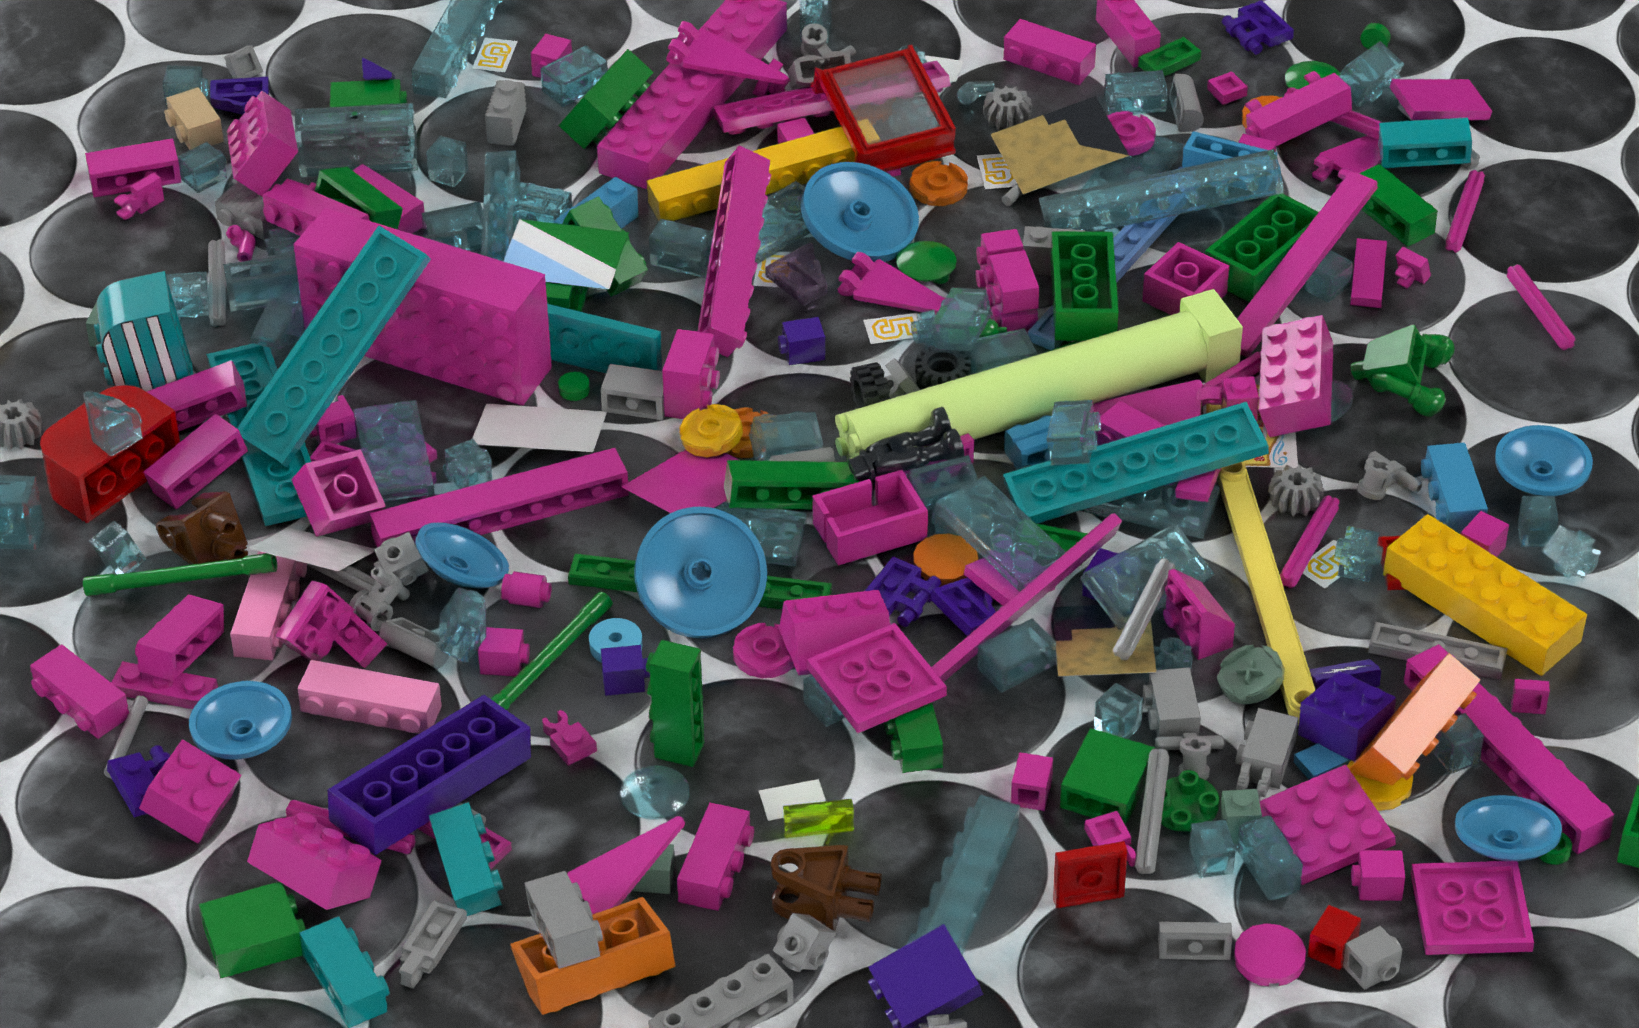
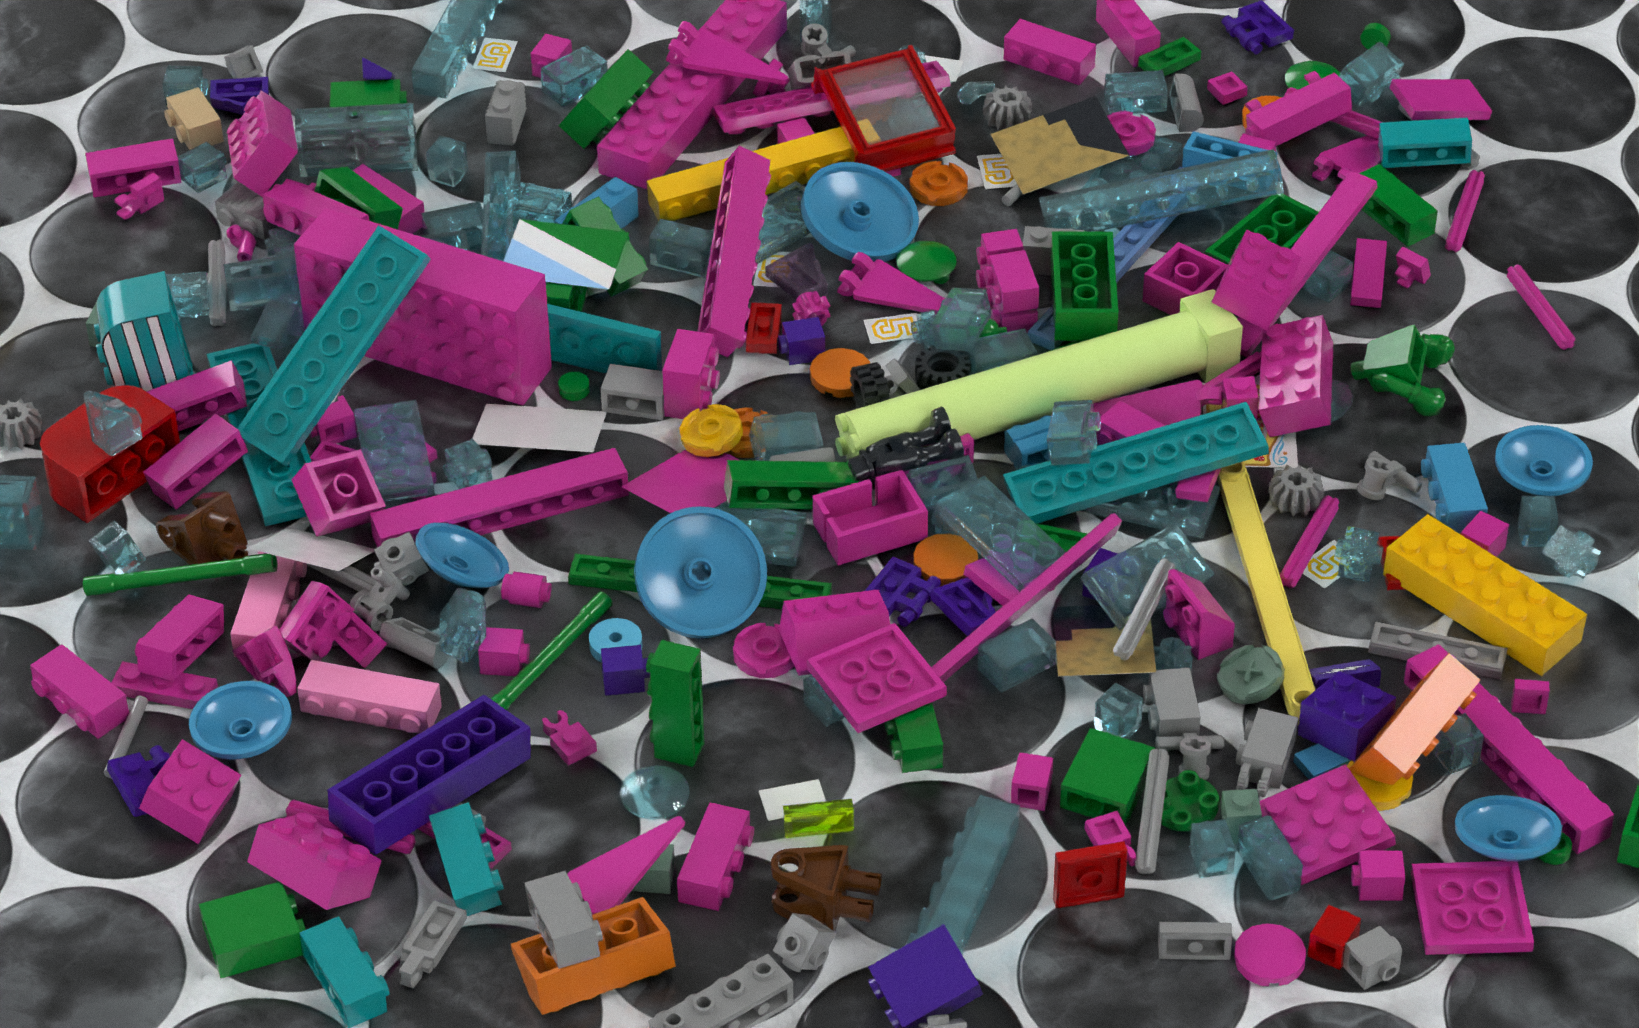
none -> dark pink brick [232,626,297,697]
none -> red plate [746,302,782,354]
none -> dark pink gear [792,291,831,326]
none -> orange tile [810,348,870,398]
none -> dark pink brick [1211,230,1302,331]

